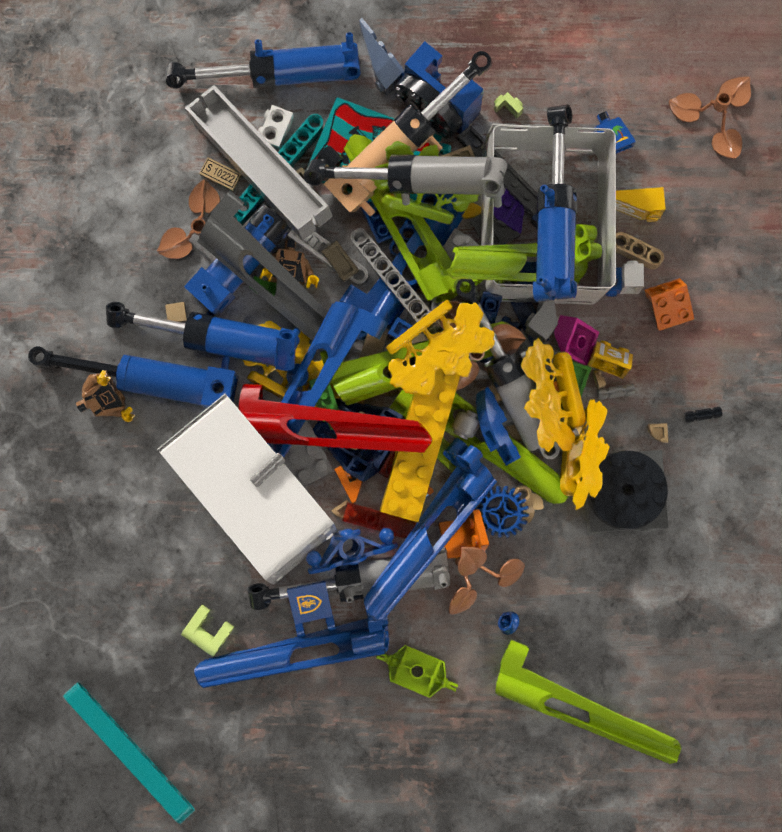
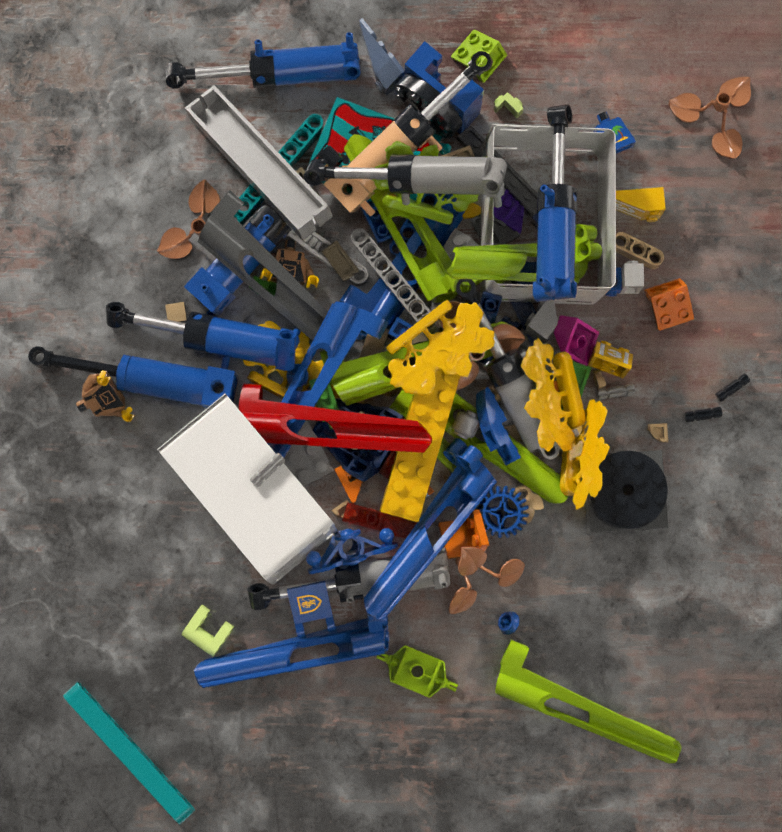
tan tile [199,157,242,191] -> none
white brick [258,105,294,151] -> none
none -> lime bracket [451,30,507,83]
none -> black axle [715,373,750,402]

